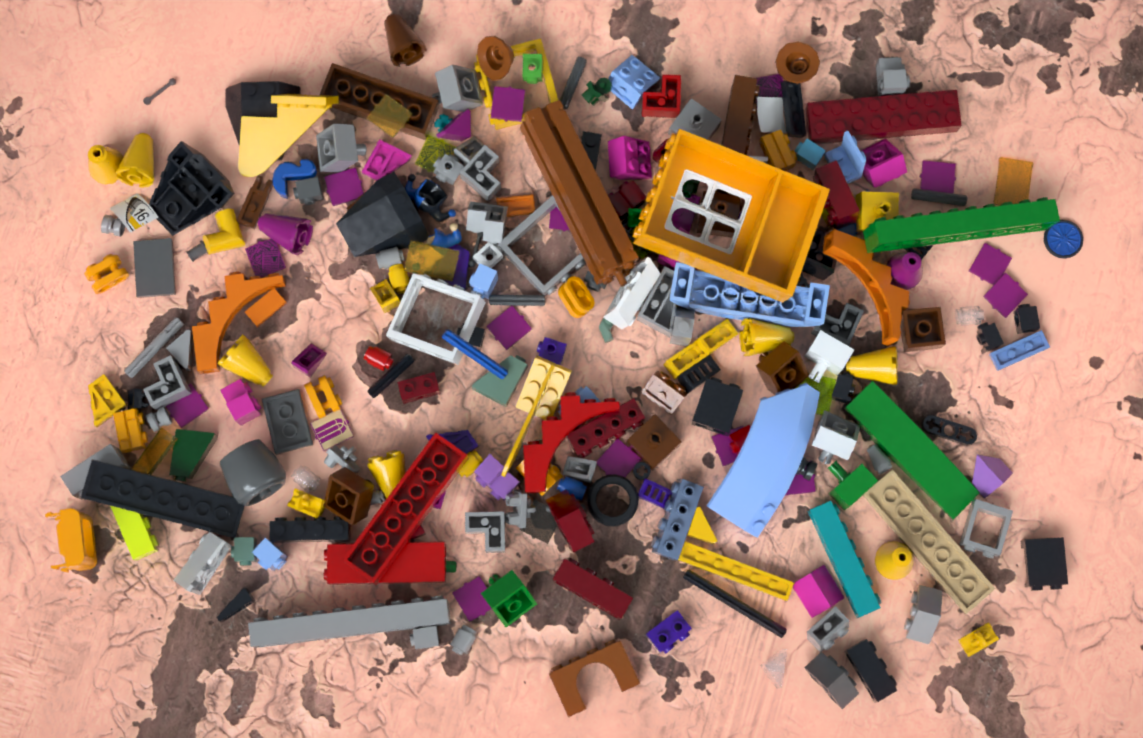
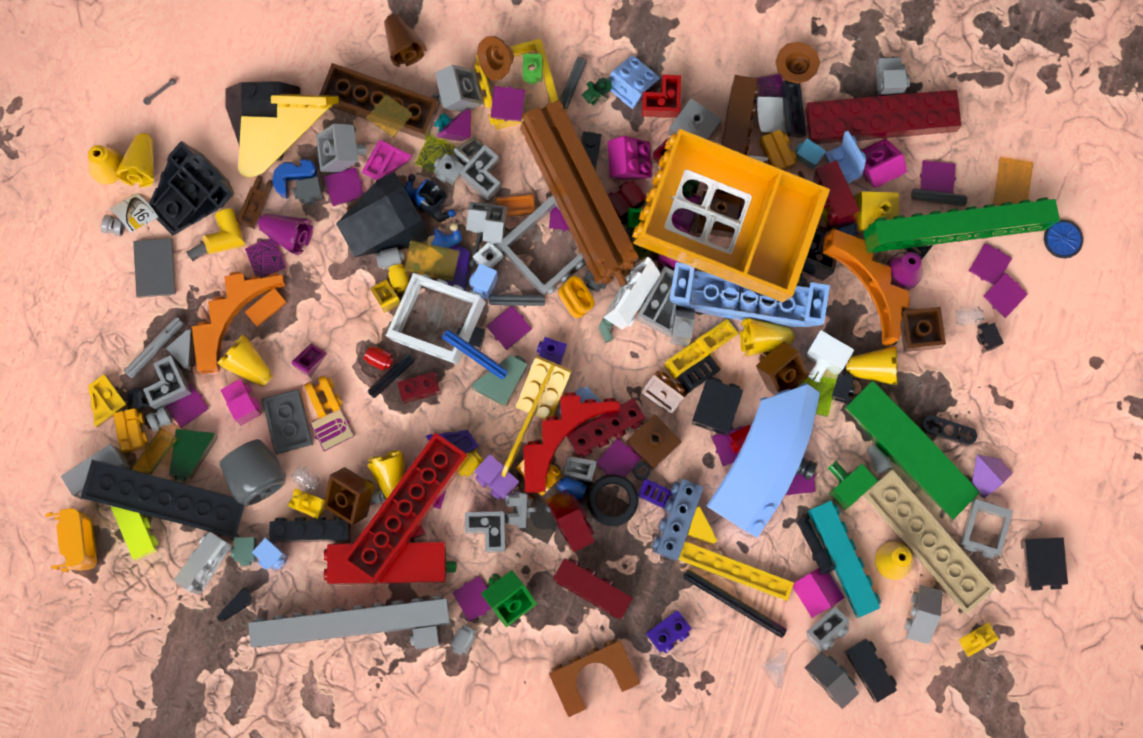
light orange brick [84,254,129,294] -> none
light grey hips [324,446,361,473] -> none
dark grey brick [811,303,864,346] -> none
brick [812,411,860,464] -> none
medium blue plate [989,330,1050,371] -> none
black brick [1013,304,1040,334] -> none
none -> black pin [796,517,836,576]

